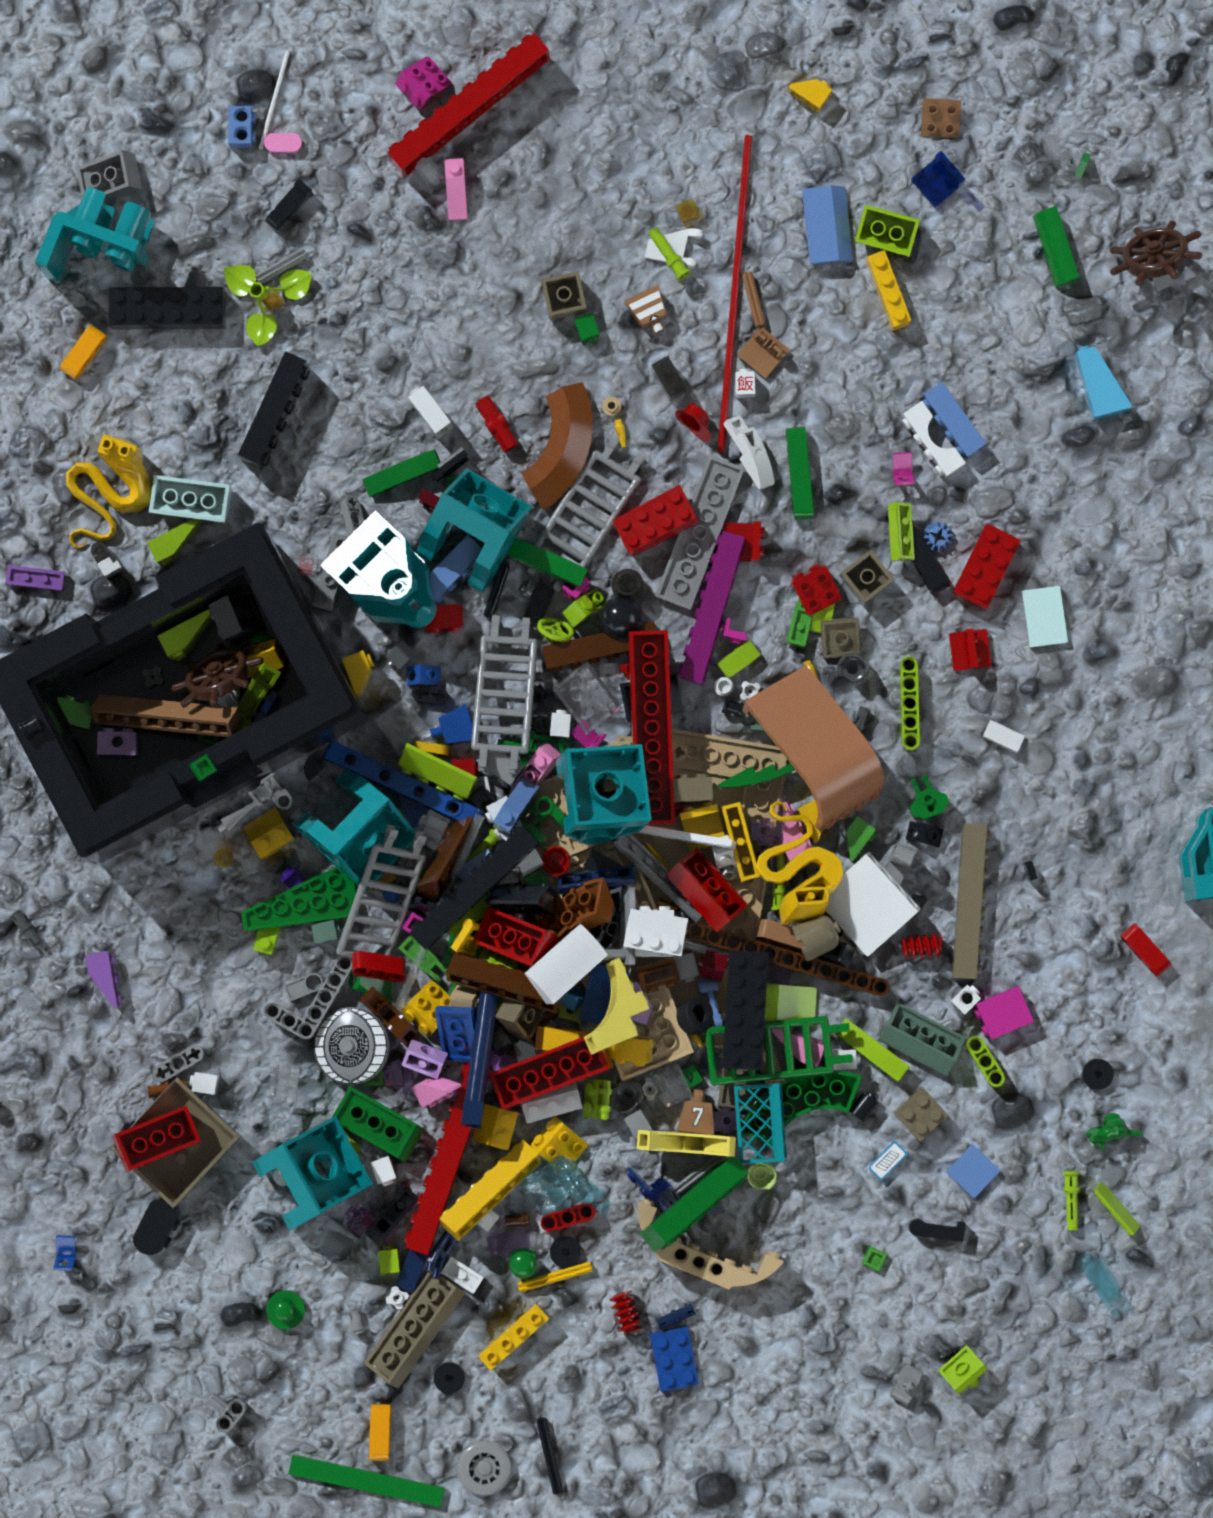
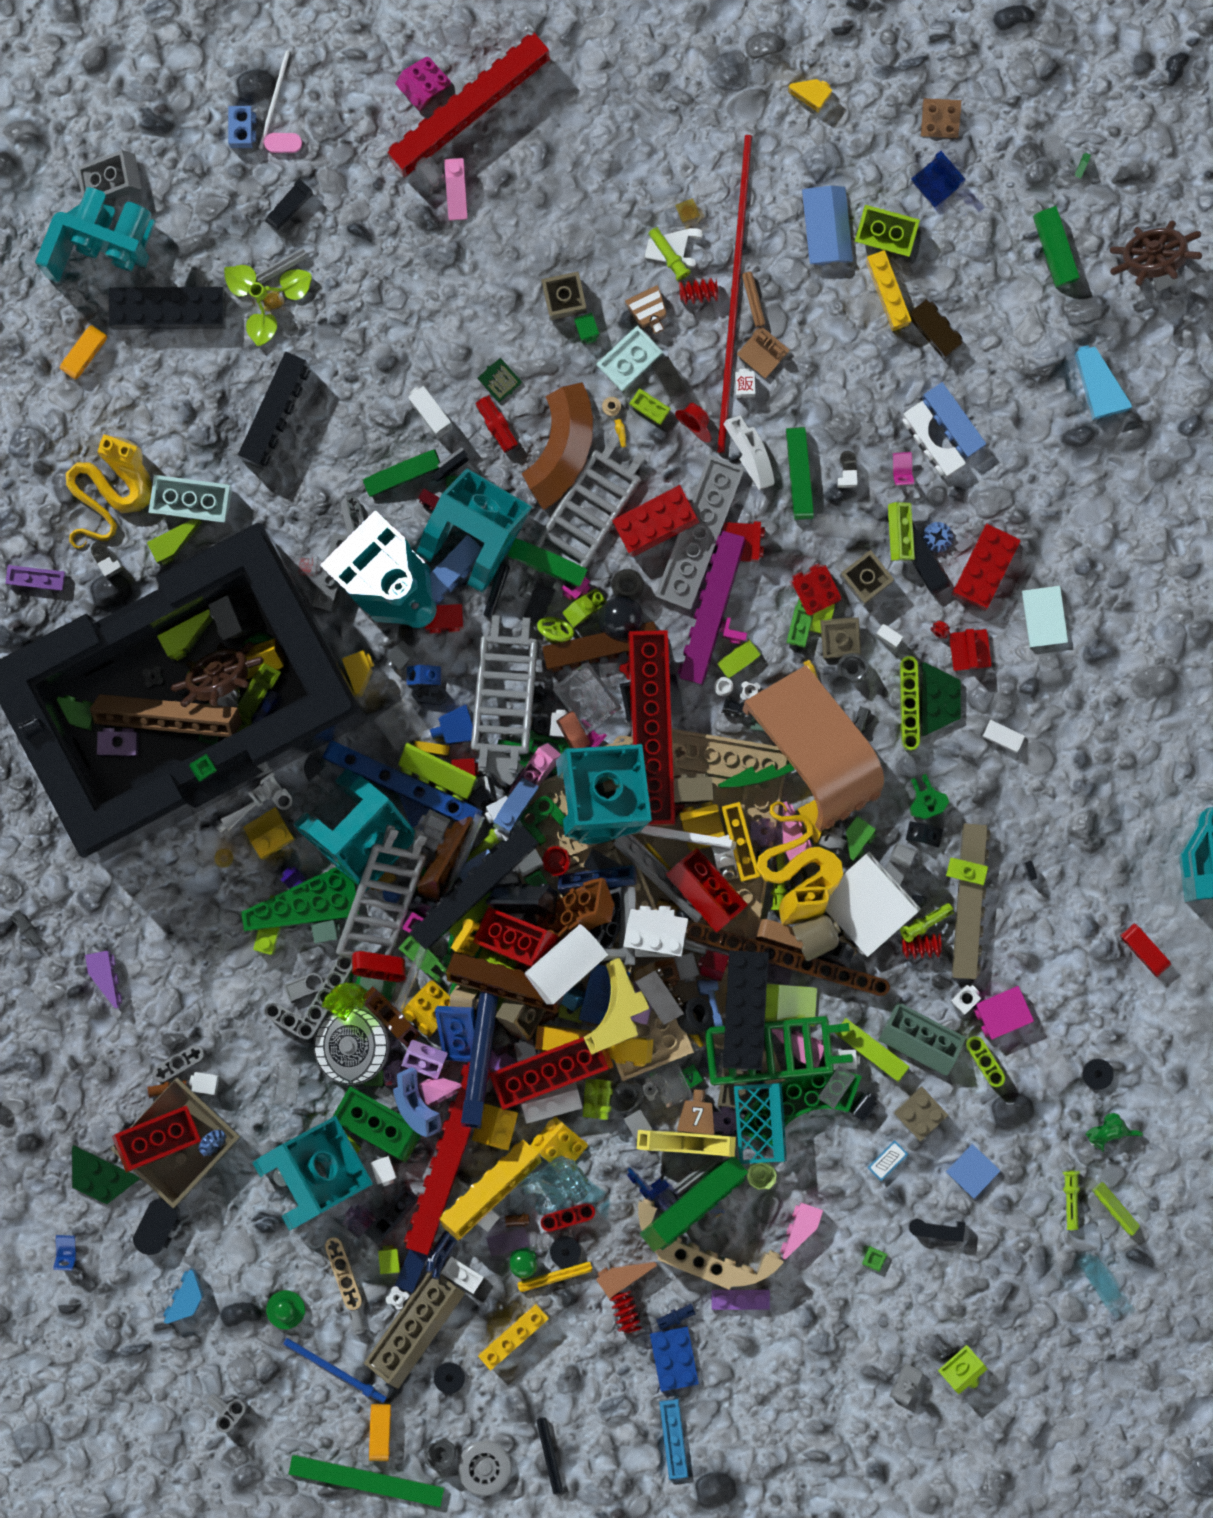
none -> dark green wing [72,1145,140,1204]
none -> dark azure slope [163,1268,204,1324]
none -> medium blue gear [199,1129,227,1156]
none -> blue bar [283,1338,387,1404]
none -> clear neon green slope [321,983,366,1021]
none -> tan beam [325,1237,362,1310]
none -> medium blue arch [393,1067,441,1138]
none -> dark grey hair [424,1438,456,1471]
none -> piece [477,358,522,403]
none -> copper tile [556,711,591,748]
none -> light aqua tile [596,325,664,392]
none -> nougat slope [596,1261,657,1299]
none -> lime plate [629,388,671,426]
none -> brick [633,961,685,1025]
none -> dark azure tile [659,1399,688,1480]
none -> red piece [679,278,719,305]
none -> medium lavender plate [711,1289,770,1310]
none -> bright pink slope [780,1202,823,1259]
none -> light grey piece [818,826,847,854]
none -> clear tile [818,1066,855,1108]
none -> leg [837,451,857,488]
none -> white piece [875,624,903,649]
none -> lime pin [900,903,954,942]
none -> dark brown brick [909,299,963,360]
none -> dark green wing [922,662,961,736]
none -> red plate [930,621,950,639]
none -> lime plate [946,857,988,885]

